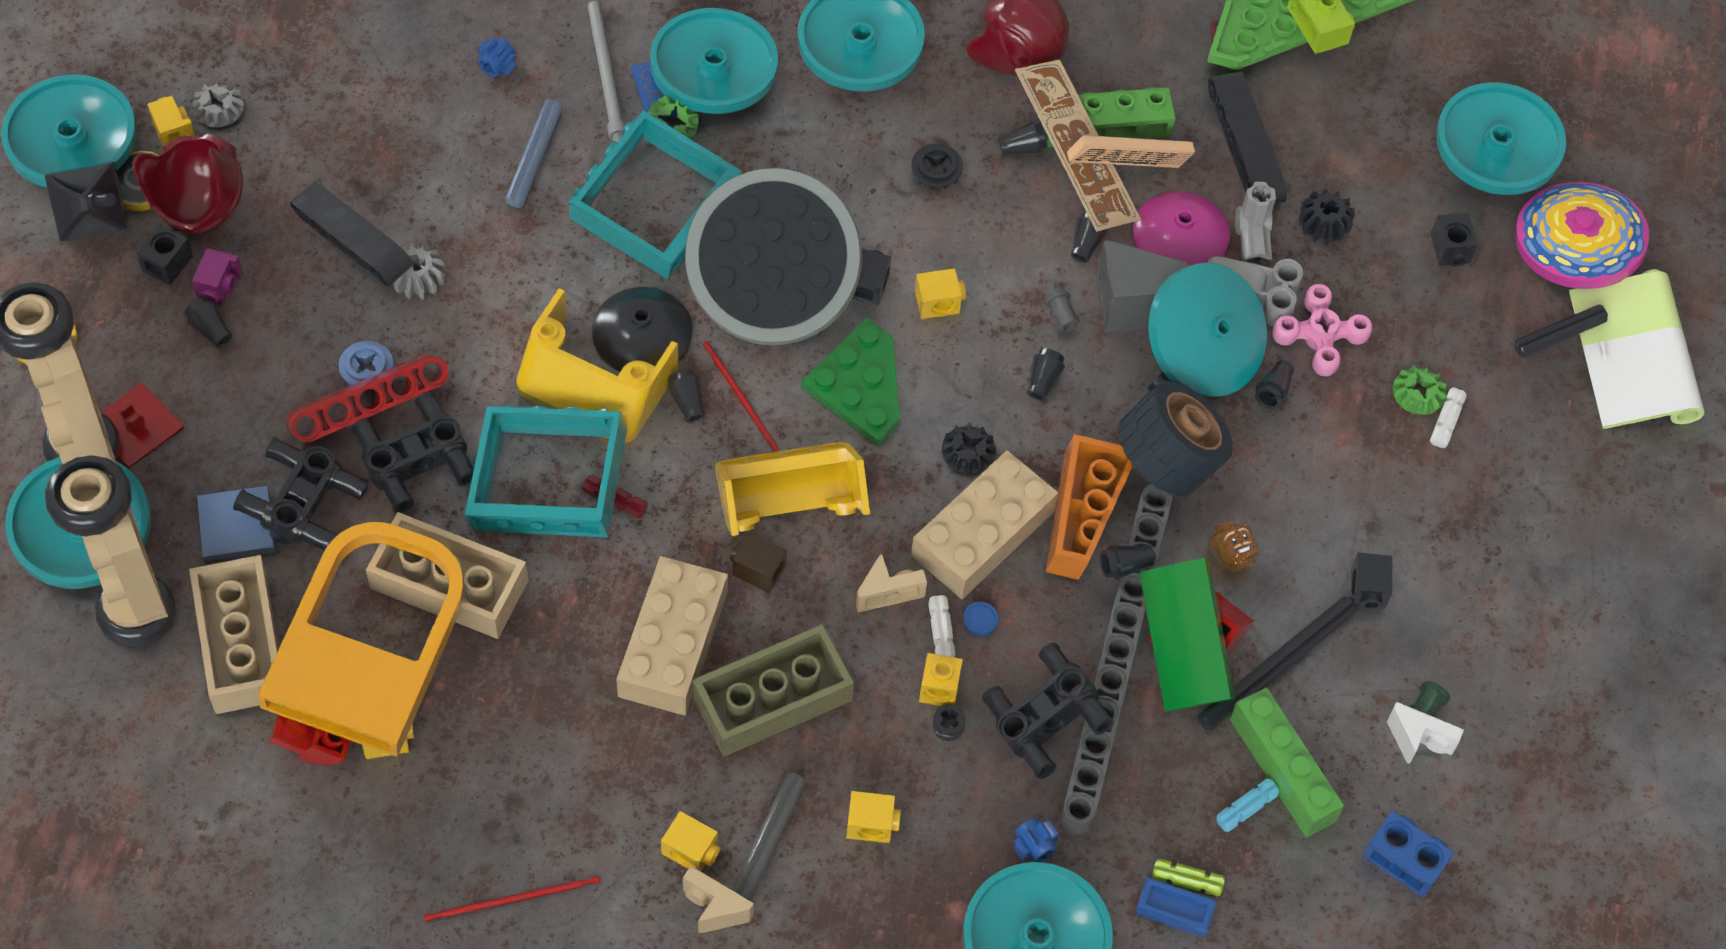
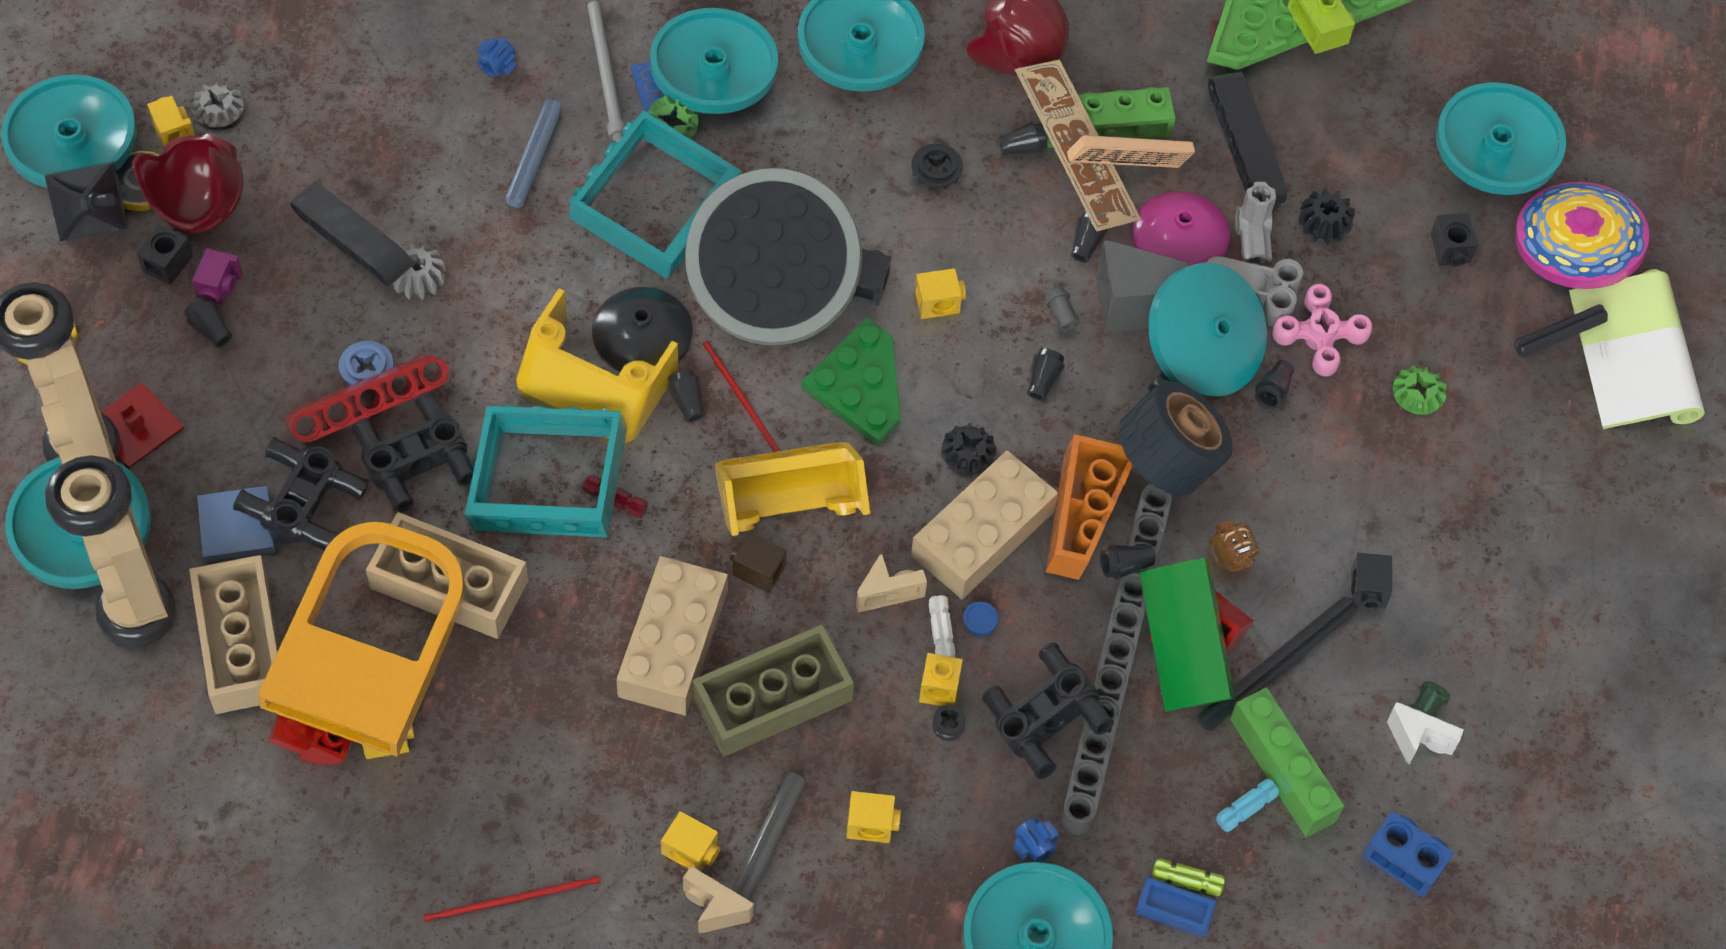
white axle [1430,387,1467,448] -> none

